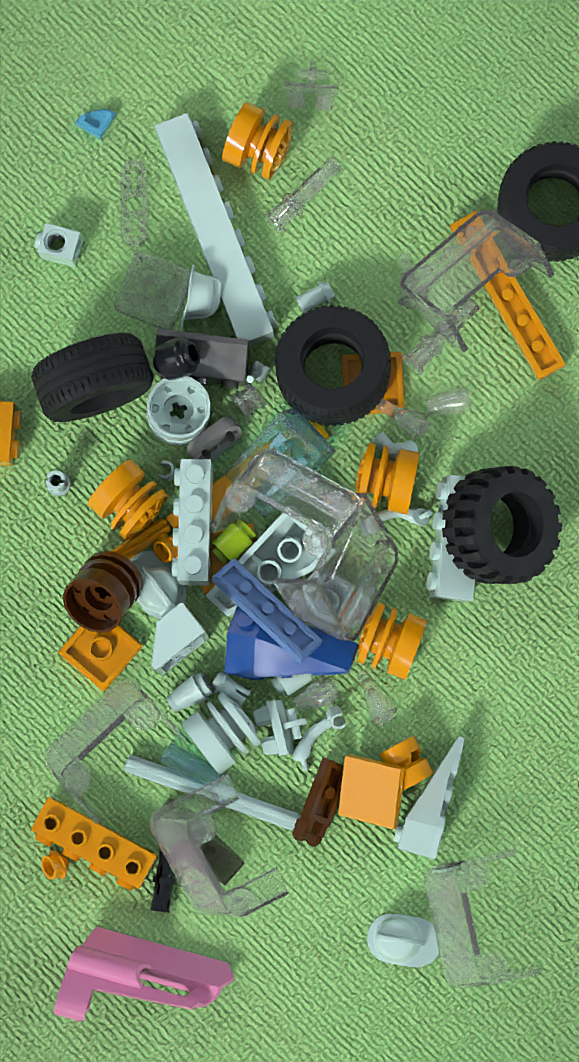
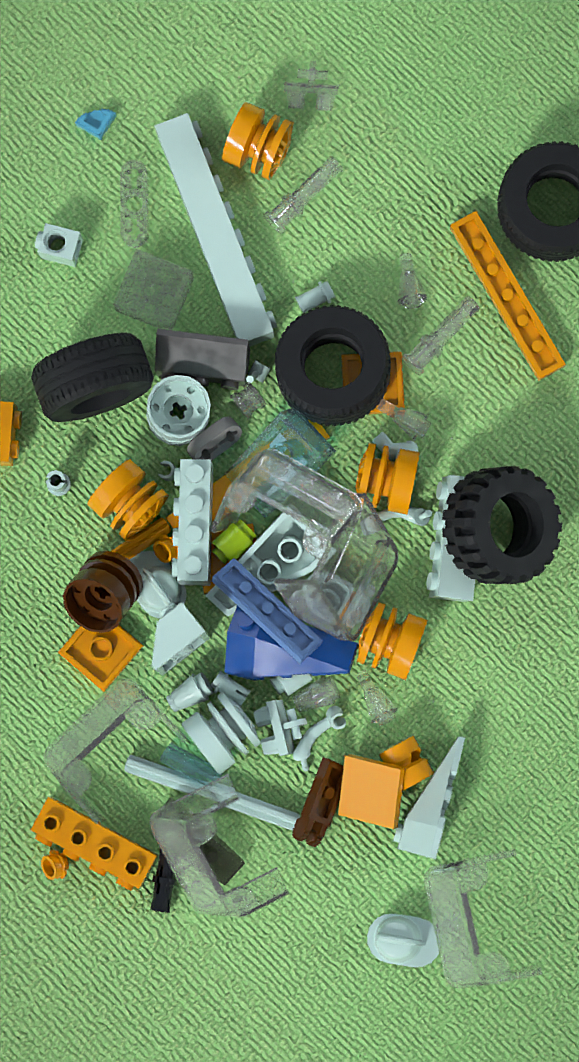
bright pink panel [54,927,234,1022] -> none
black head [153,337,200,380] -> none
light aqua piece [179,264,222,331] -> none
clear windscreen [400,210,555,353] -> none
clear cone [426,385,472,416] -> none

